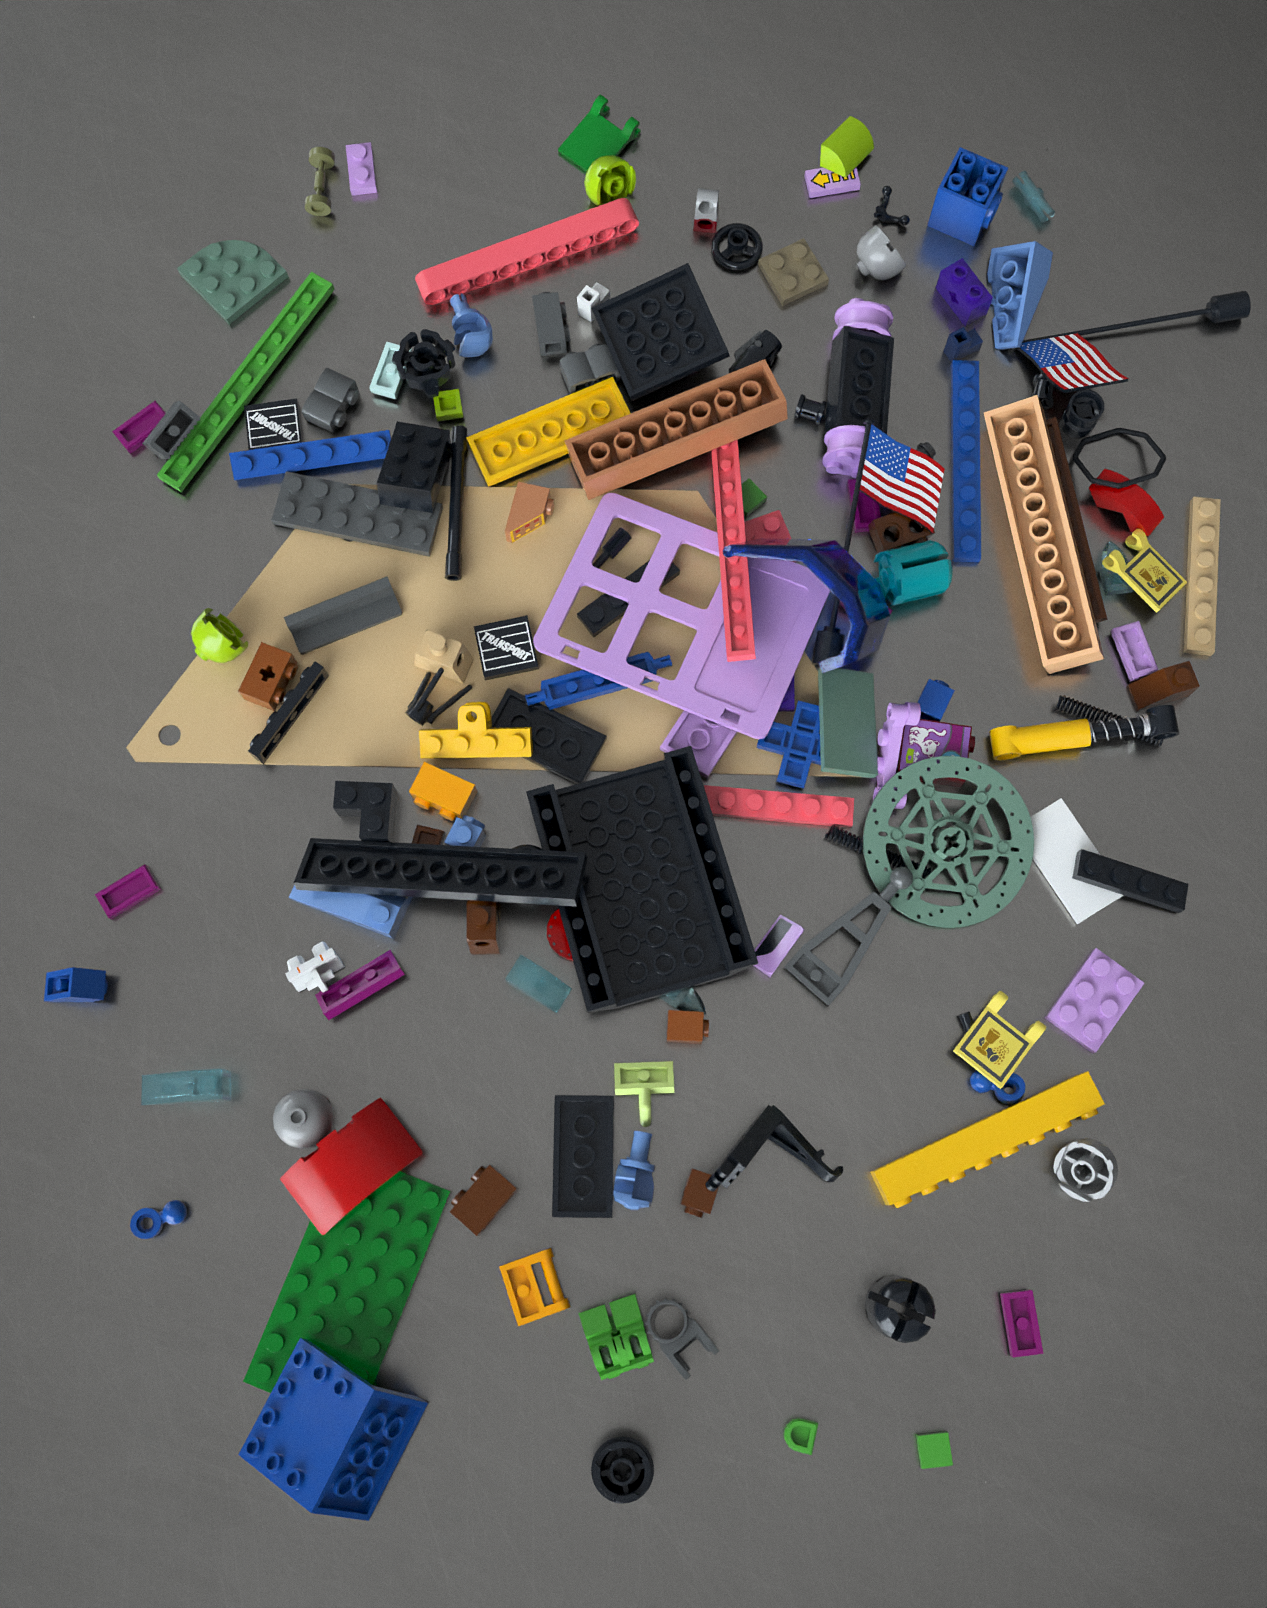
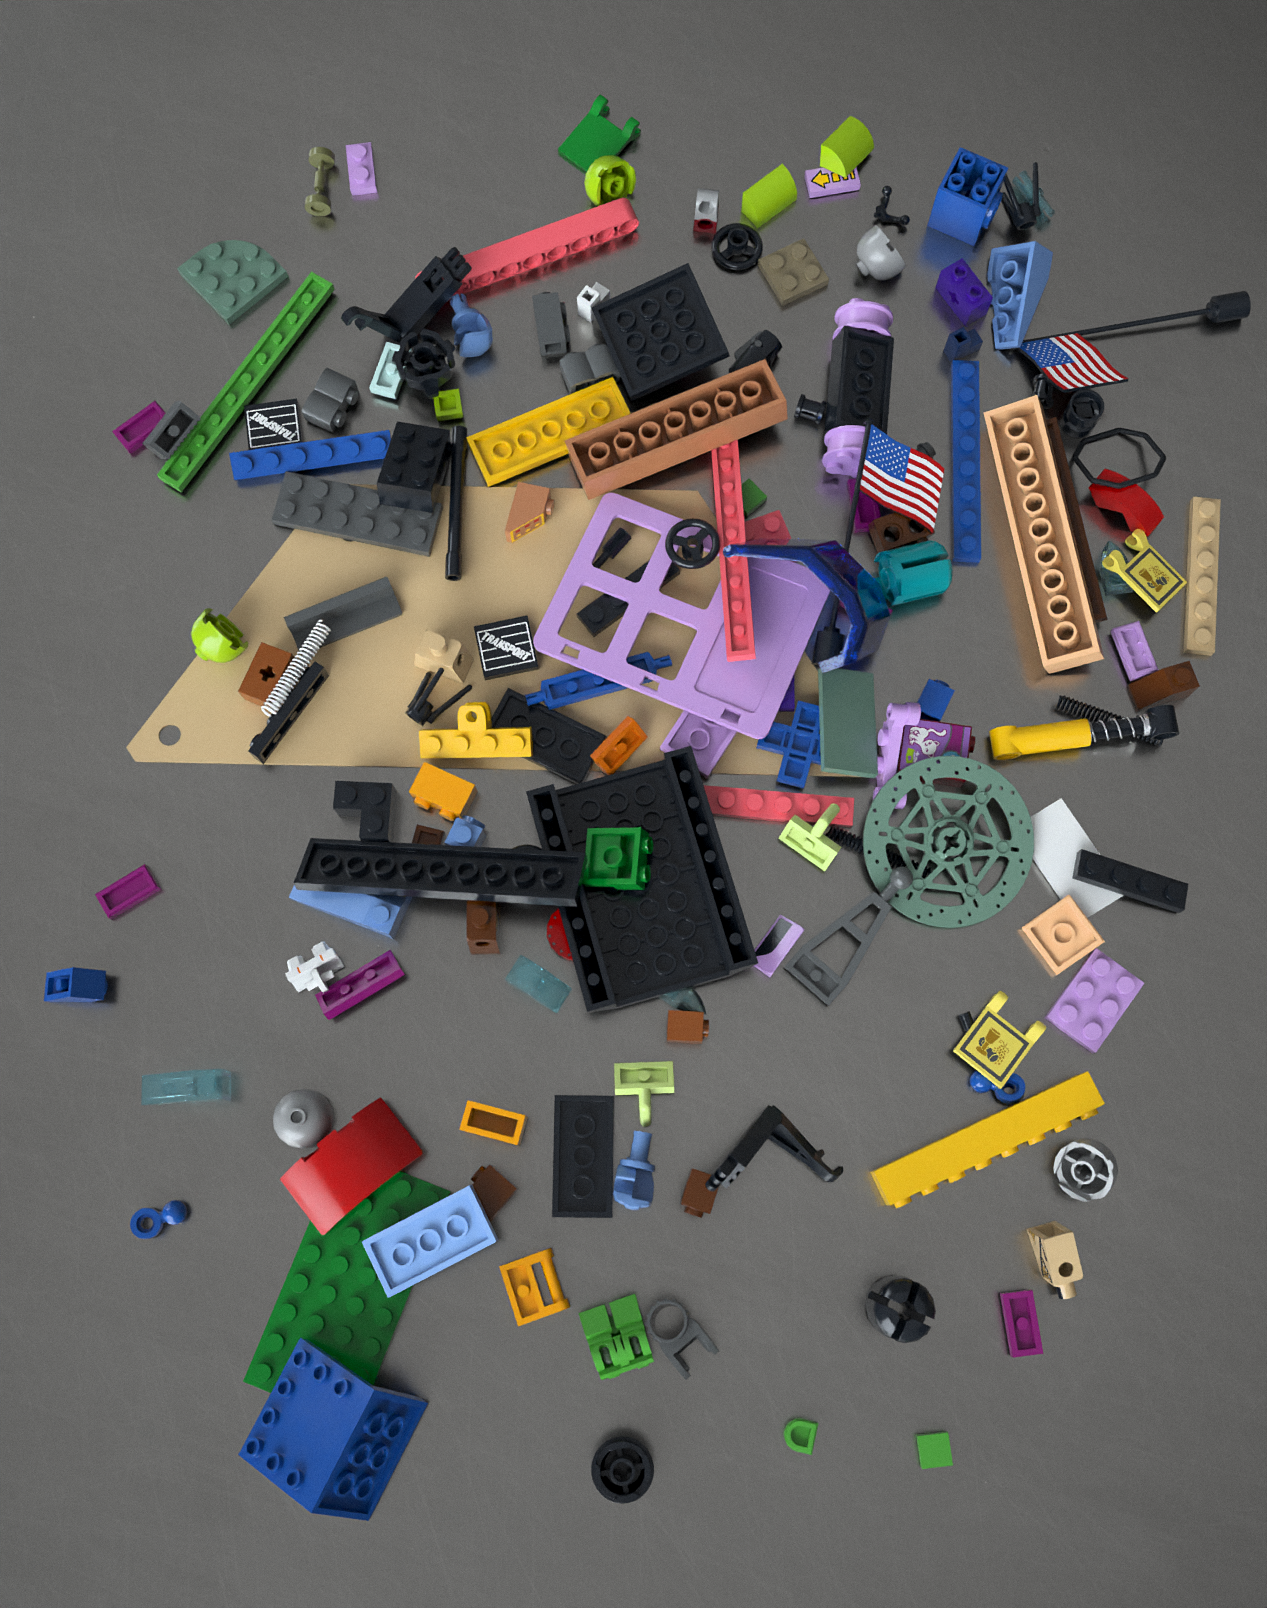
none -> white piece [261,620,331,717]
none -> black hinge [341,247,472,343]
none -> light blue plate [362,1184,499,1298]
none -> light orange piece [459,1100,528,1146]
none -> green plate [582,827,654,890]
none -> orange plate [590,716,648,776]
none -> black piece [665,518,720,569]
none -> lime brick [741,163,797,228]
none -> yellowish green plate [778,803,842,871]
none -> black plant [1002,162,1041,230]
none -> light nougat tile [1022,894,1105,975]
none -> tan torso [1027,1221,1083,1299]

